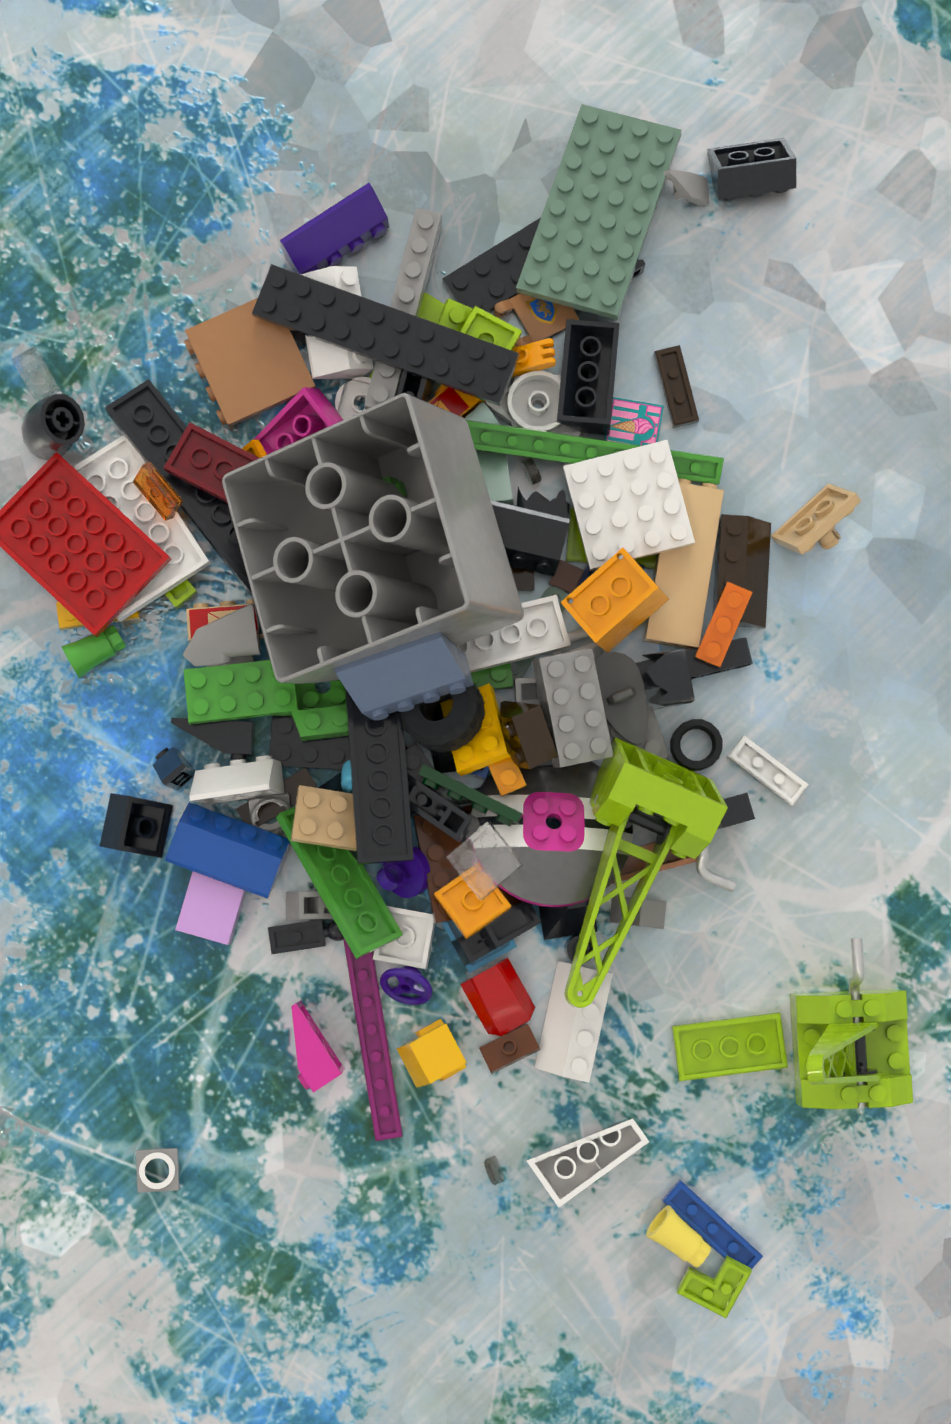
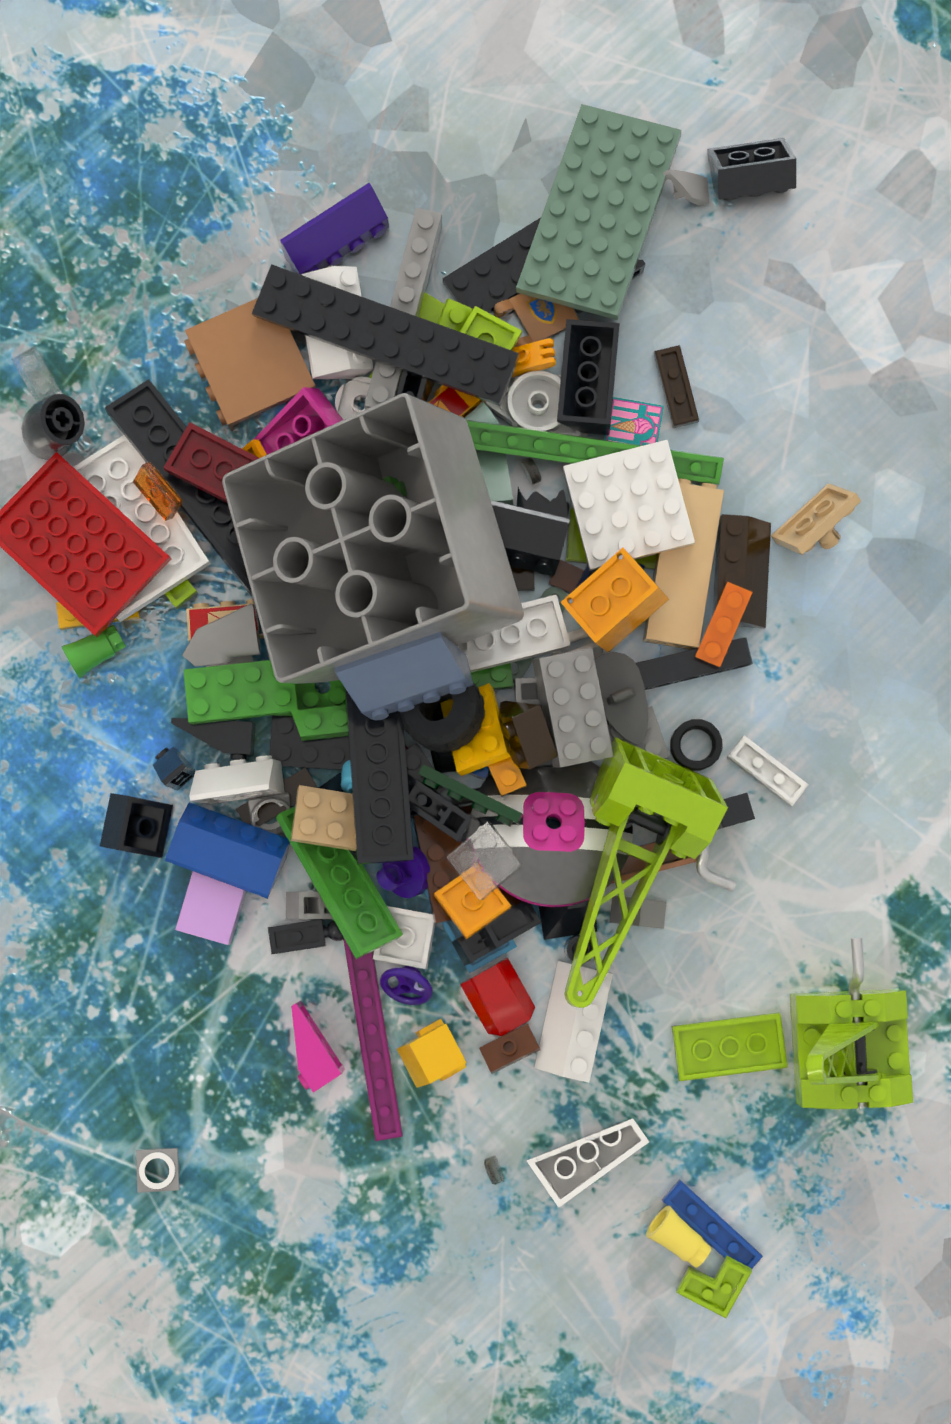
black piece [642,649,695,711] -> none

